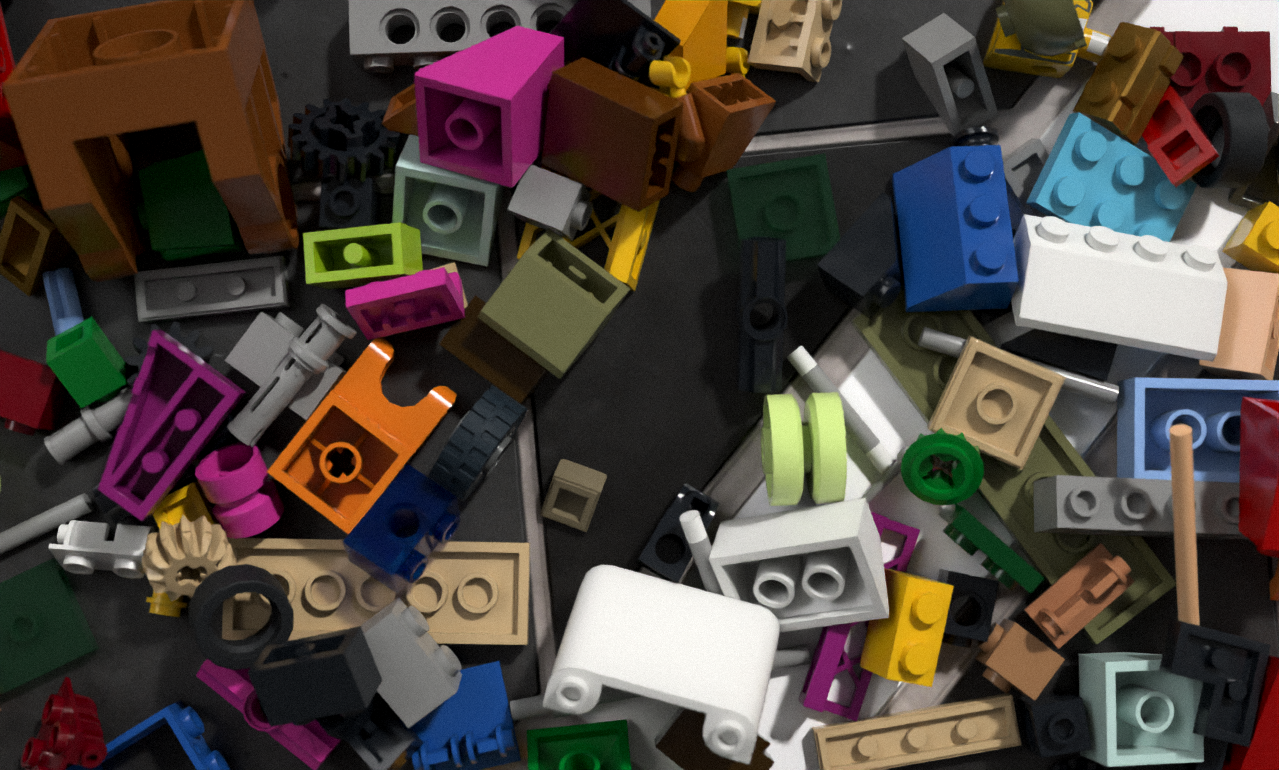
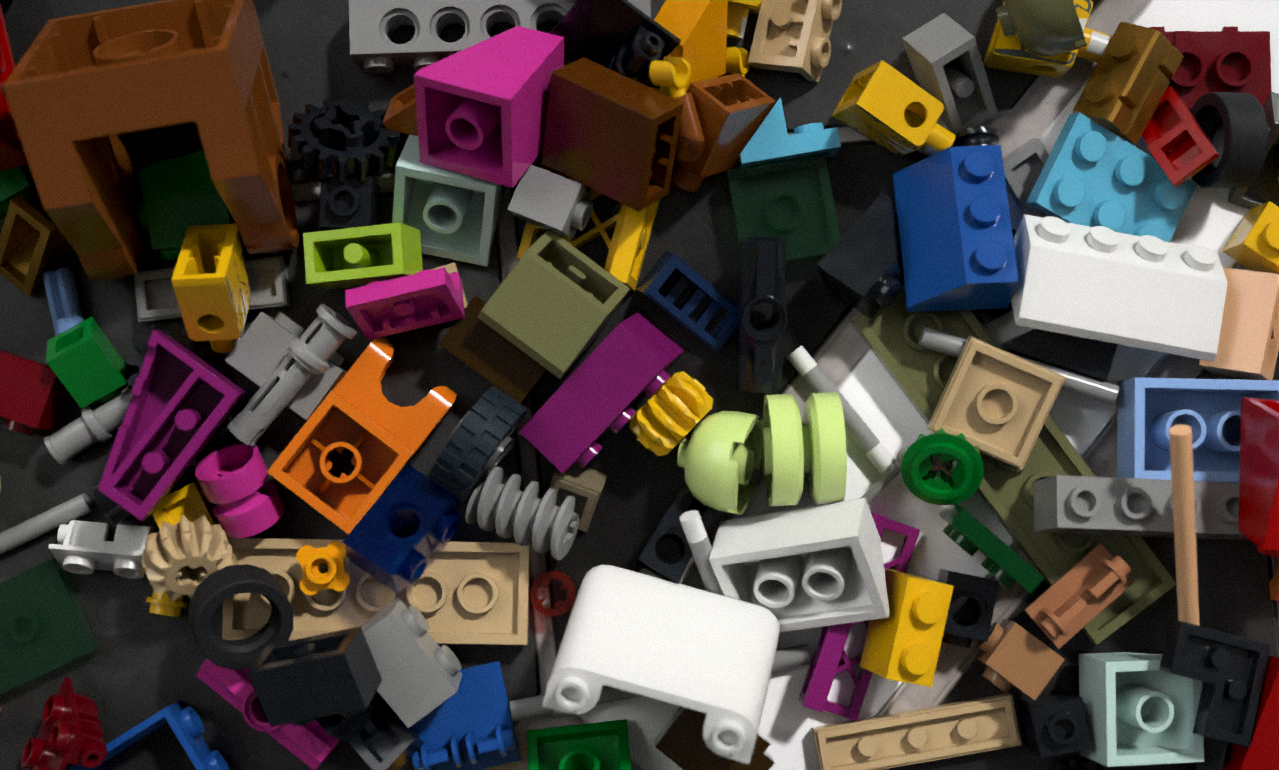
none -> yellow torso [171,224,251,353]
none -> light orange plate [296,541,351,596]
none -> light grey piece [465,466,580,560]
none -> magenta wedge [519,310,684,474]
none -> clear red bush [530,570,576,617]
none -> yellow gear [629,371,713,456]
none -> dark blue slope [636,251,738,354]
none -> yellowish green cylinder [677,411,764,515]
none -> medium azure slope [737,97,841,173]
none -> yellow torso [831,60,956,156]

